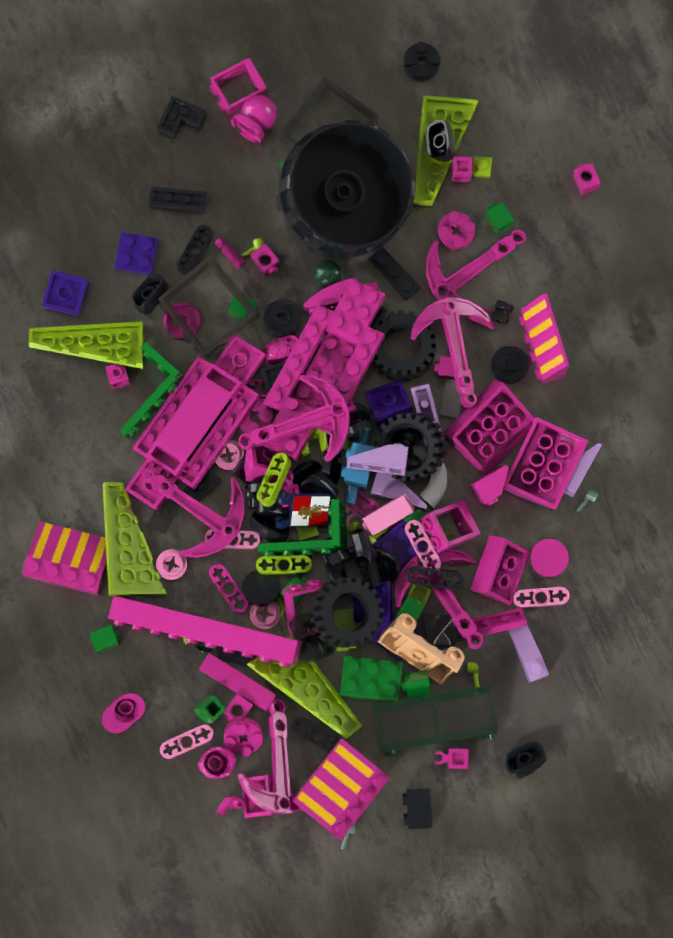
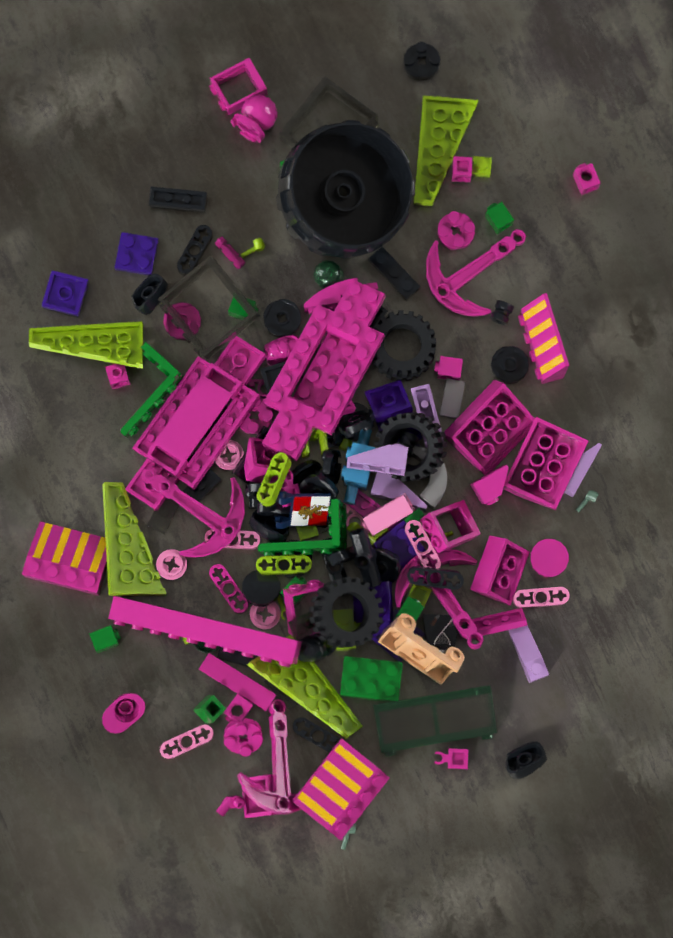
black plate [157,96,207,138] -> none
dark pink hair [198,747,236,779] -> none
dark pink piece [238,375,350,462] -> none
dark pink brick [250,243,280,276] -> none
green brick [401,670,431,700] -> none
black brick [402,788,432,829] -> none
dark pink piece [411,297,496,408] -> none
black piece [426,119,456,162] -> none
lime hand [467,662,480,689] -> none

